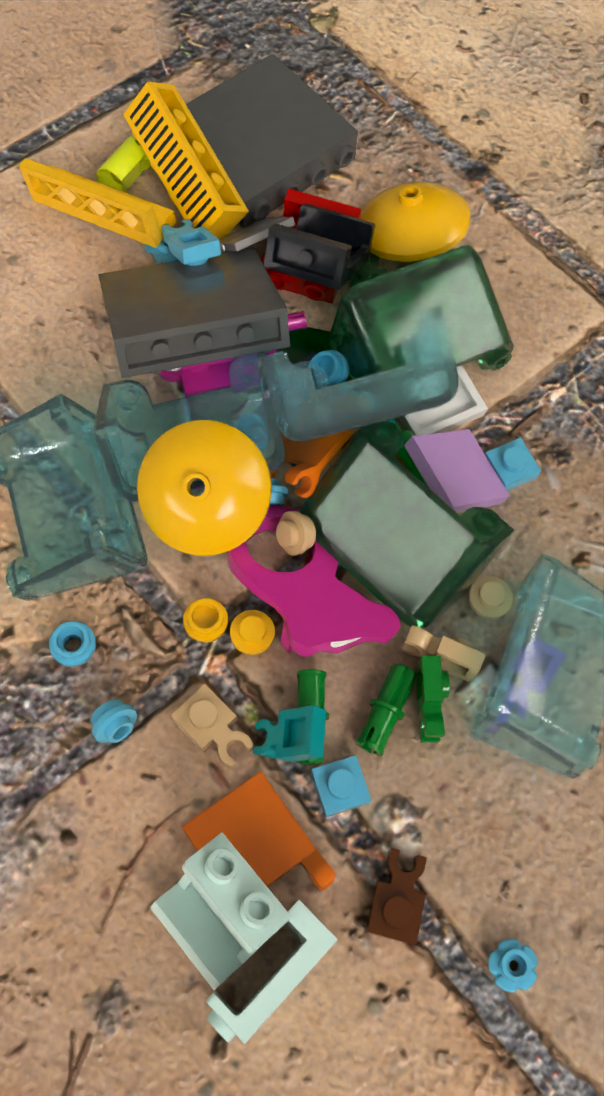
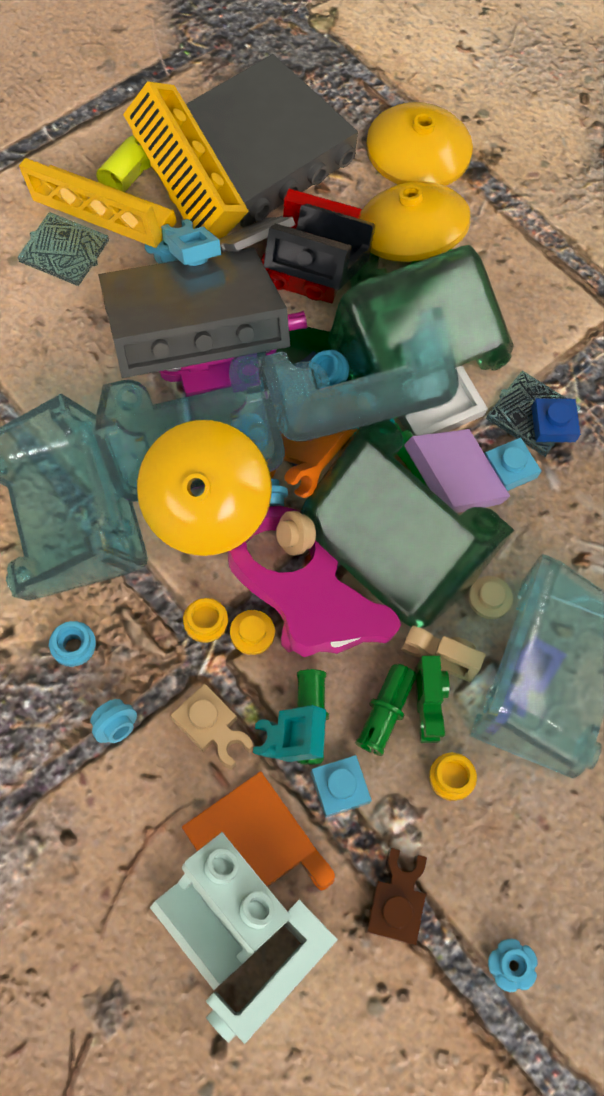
none -> clear light blue piece [18,212,109,286]
none -> yellow dish [366,102,473,186]
none -> yellow plate [429,752,477,801]
none -> clear light blue piece [486,371,581,457]
none -> blue plate [531,398,581,442]

